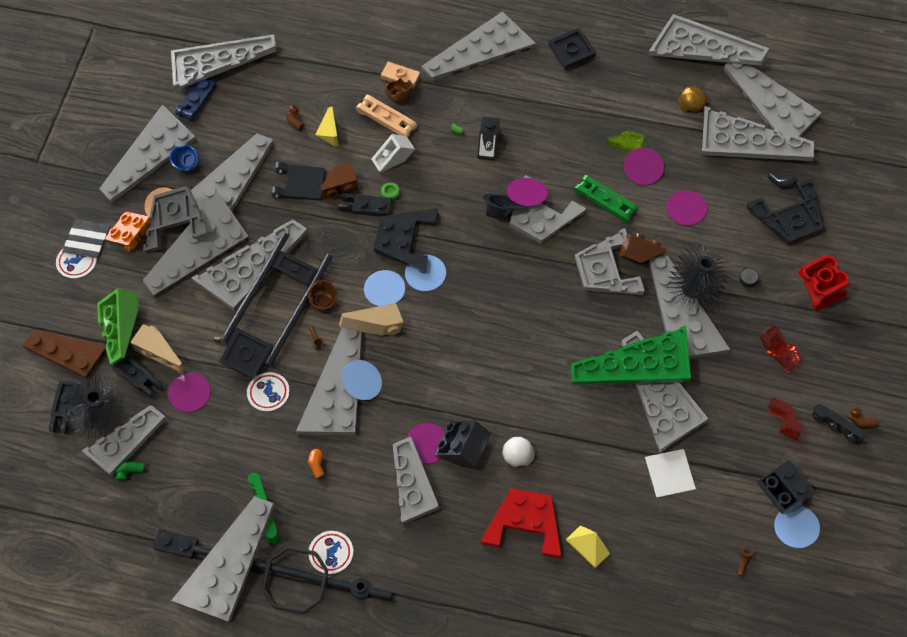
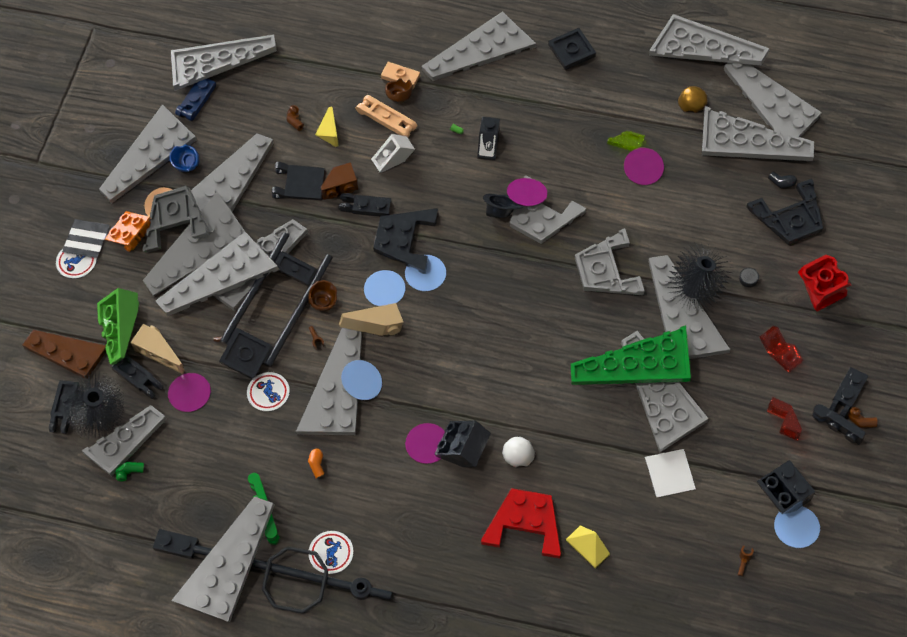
bright green tile [381,183,400,201] -> none
light grey wing [393,436,440,525] -> none
green plate [573,175,638,224] -> none
reddish brown slope [619,232,666,263] -> none
magenta sticker [666,190,707,225] -> none
none -> light grey wing [156,232,279,316]
none -> black hinge [829,367,868,418]

